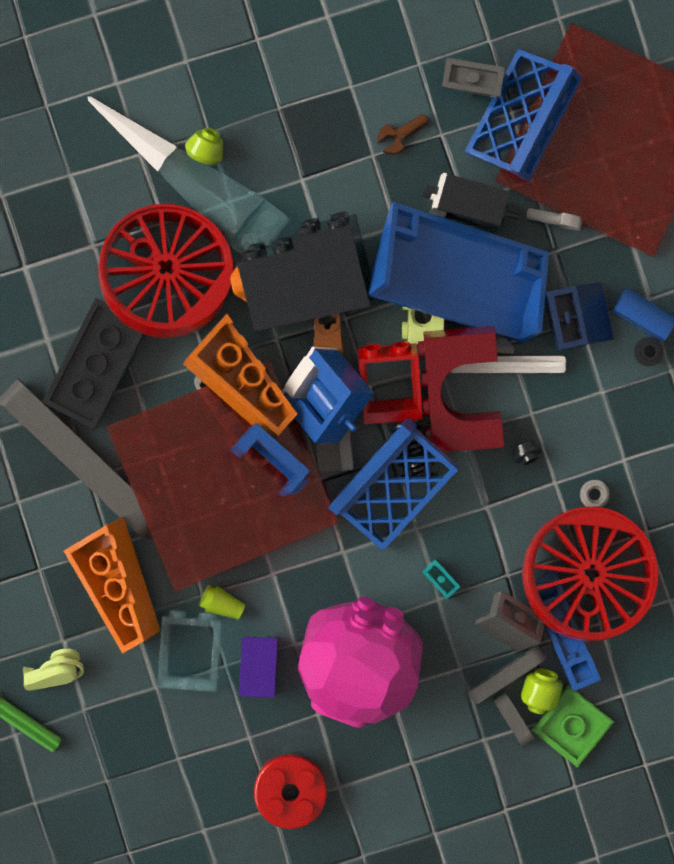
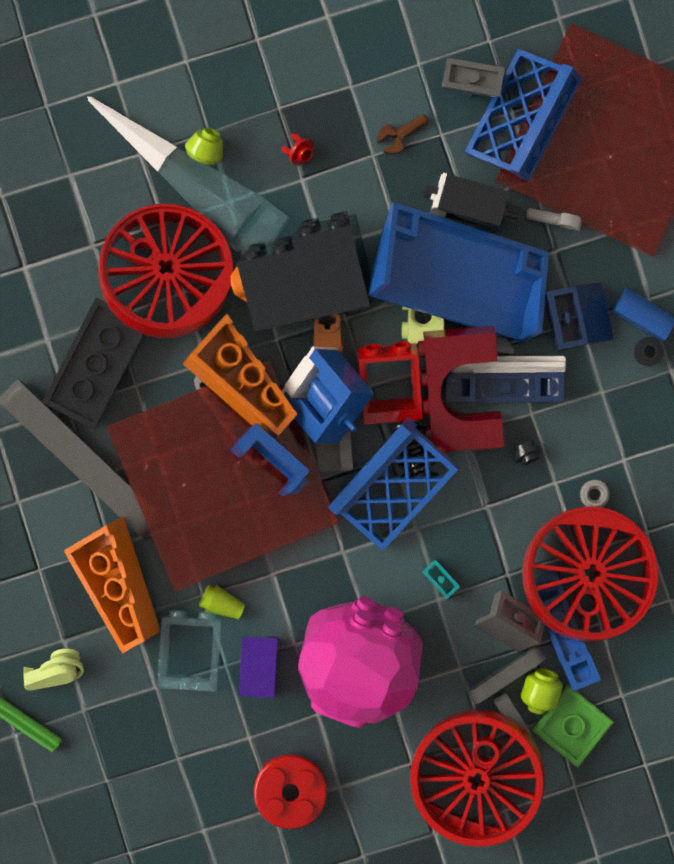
none -> red plate [281,134,314,166]
none -> red piece [410,709,546,847]
none -> dark blue slope [446,372,564,403]

